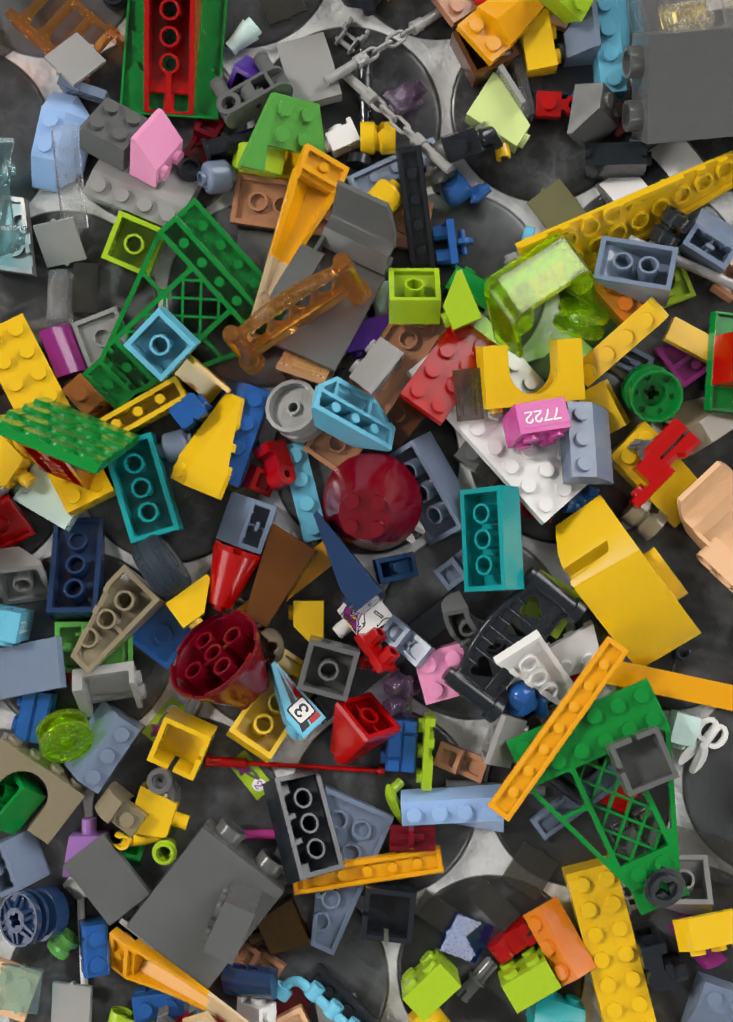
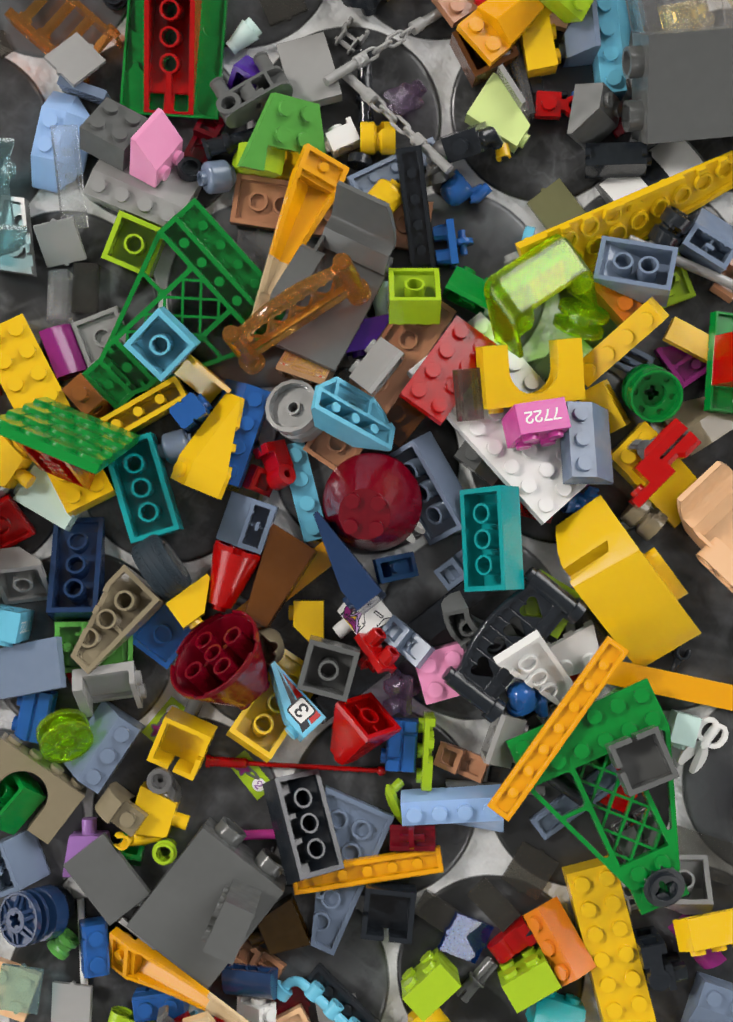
lime slope [440,269,482,332] -> none

